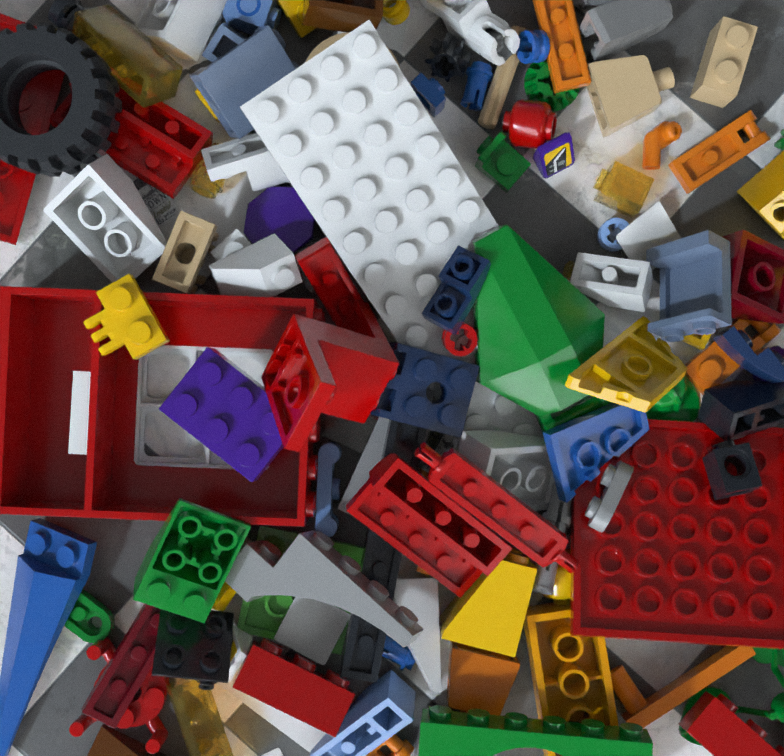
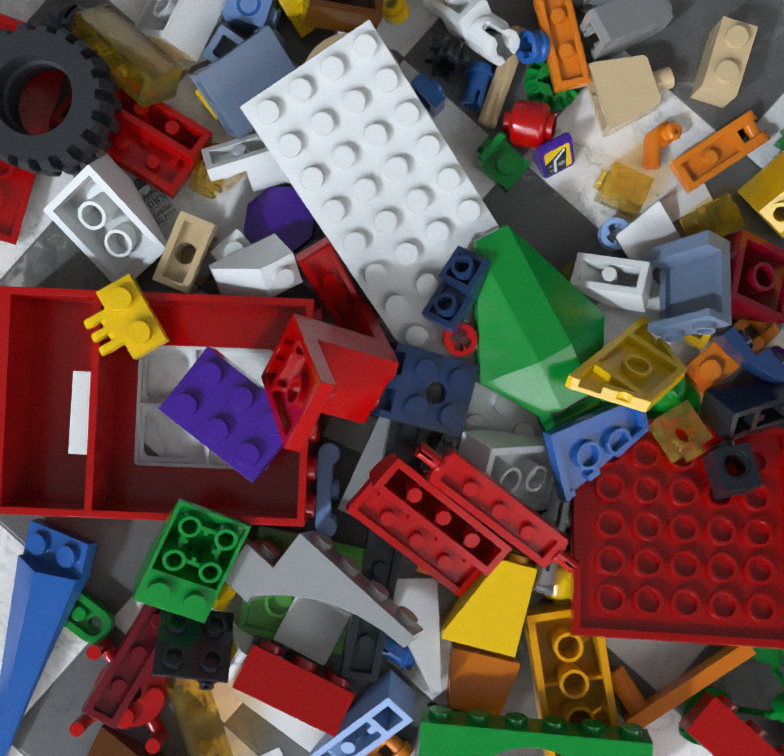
light grey plate [584,461,634,533] -> none
none -> white sticker [634,183,714,222]
none -> clear yellow brick [649,400,713,464]
none -> clear yellow bracket [679,193,745,236]

